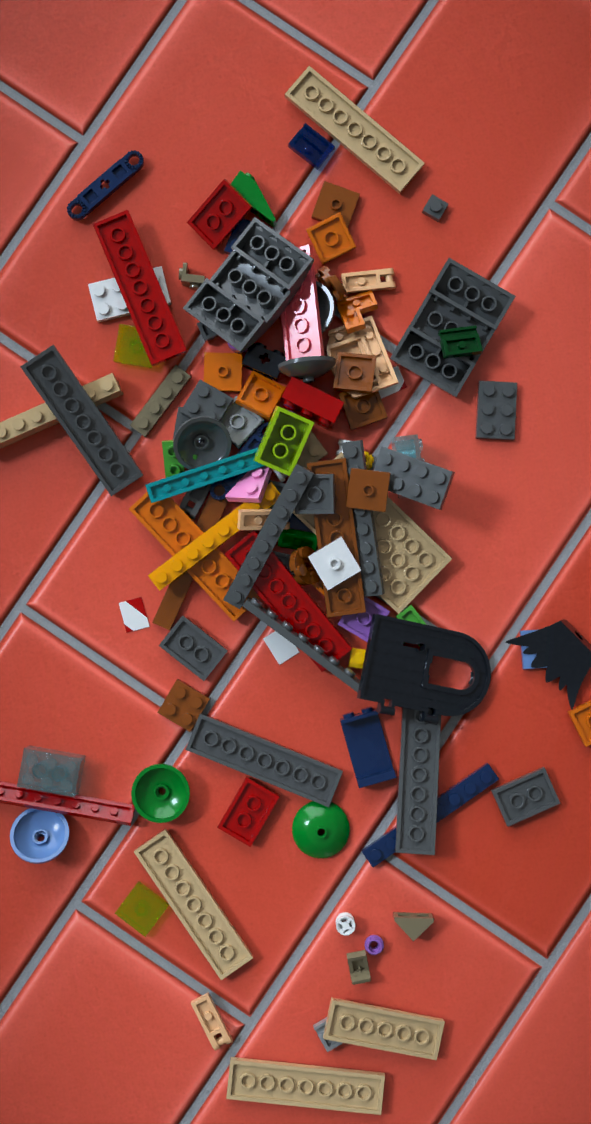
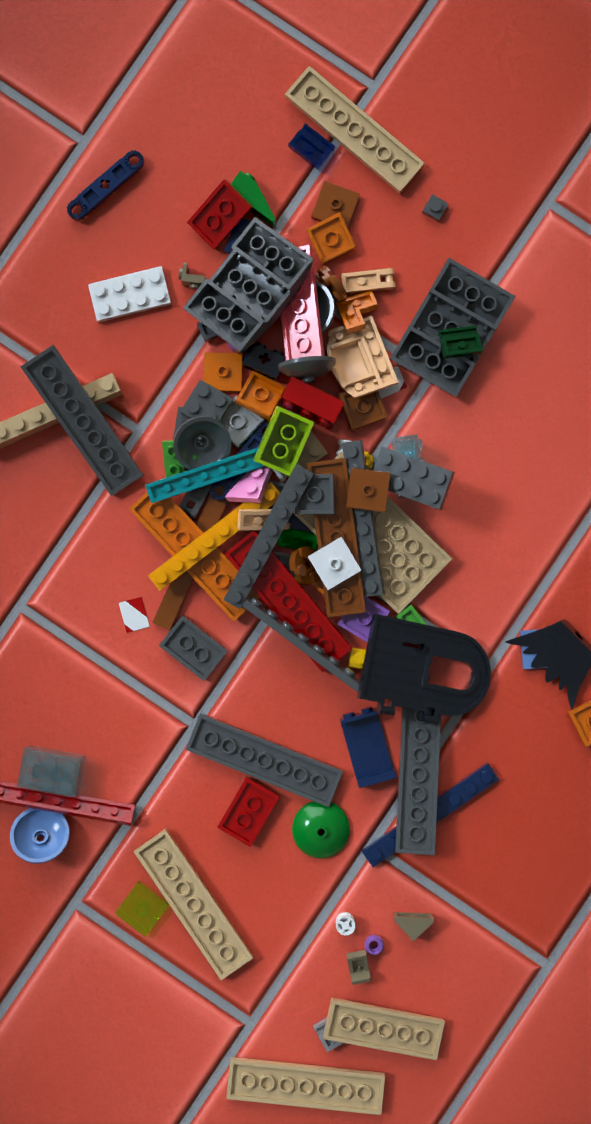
red plate [93,210,188,366] -> none
clear neon green plate [113,324,152,368] -> none
dark tan plate [130,365,191,437] -> none
green dish [131,764,190,823] -> none
dark orange plate [157,679,210,732] -> none
light nougat plate [191,992,233,1051] -> none
white sticker [263,631,299,665] -> none
dark orange plate [333,352,377,395] -> none
dark grey plate [475,381,517,441] -> none
dark grey plate [491,767,560,827] -> none

